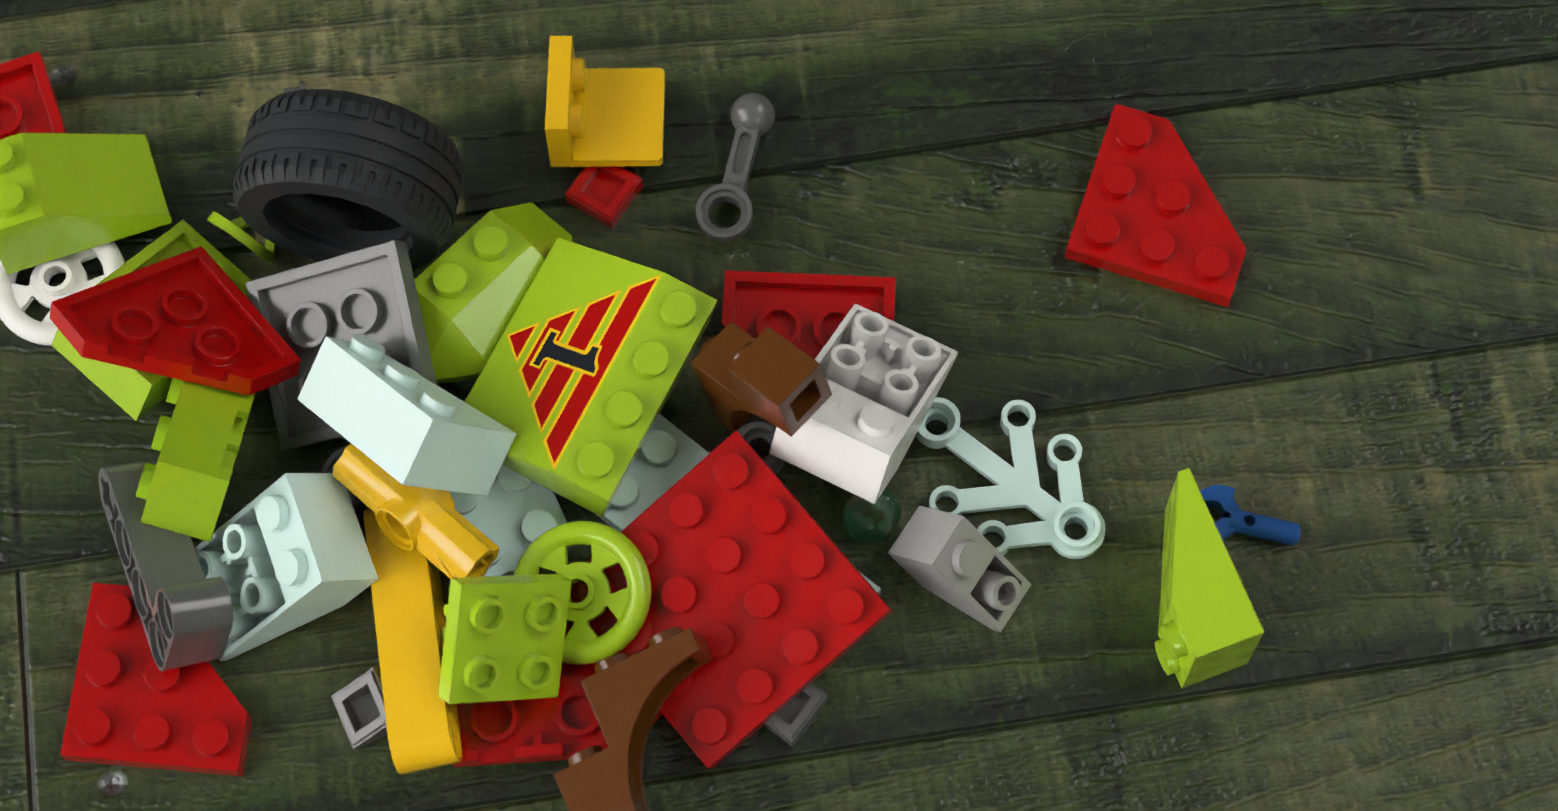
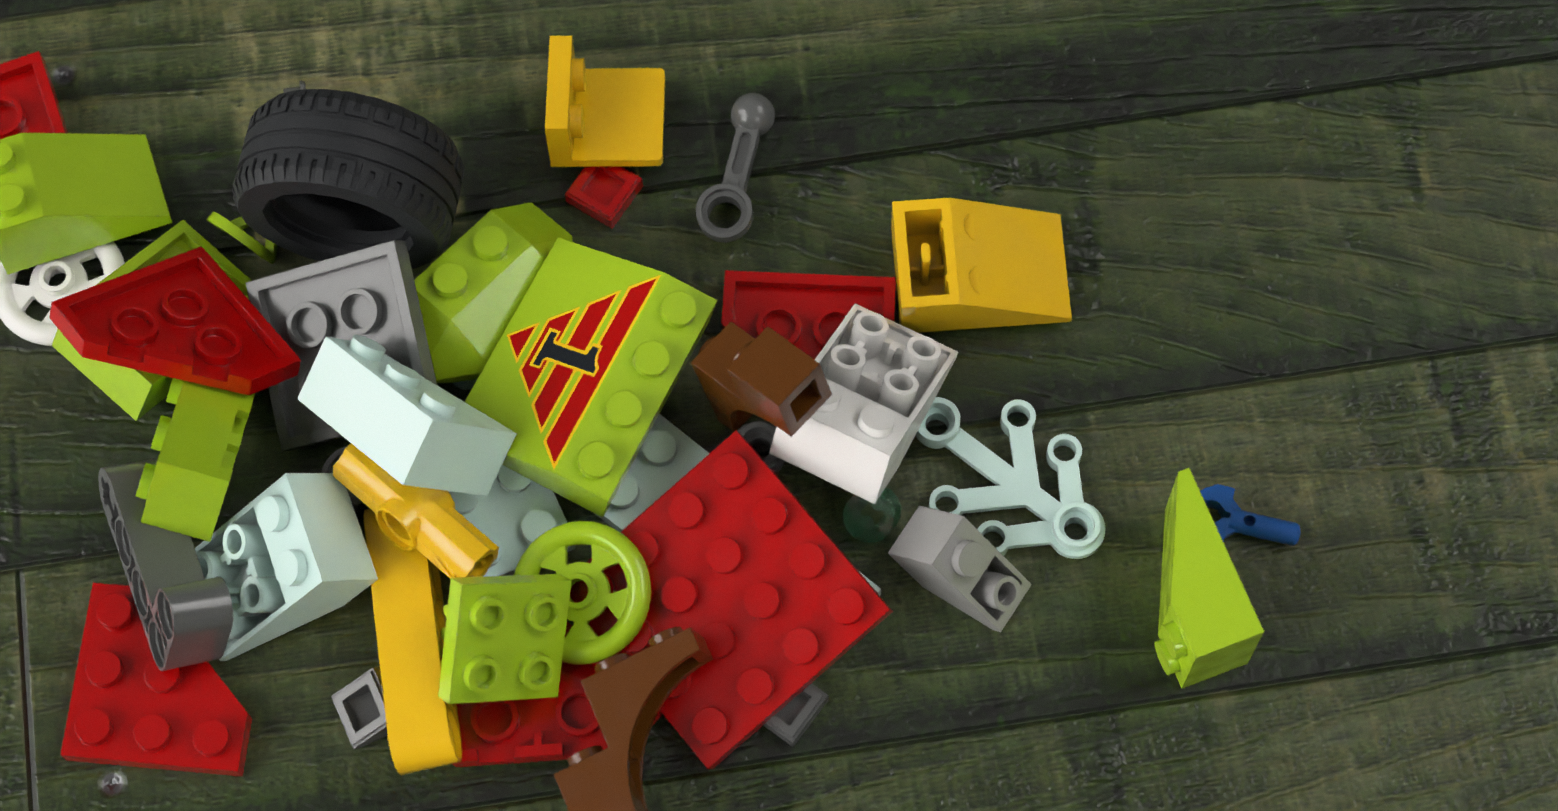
red plate [1065,103,1246,307] -> none
none -> yellow slope [891,197,1072,333]

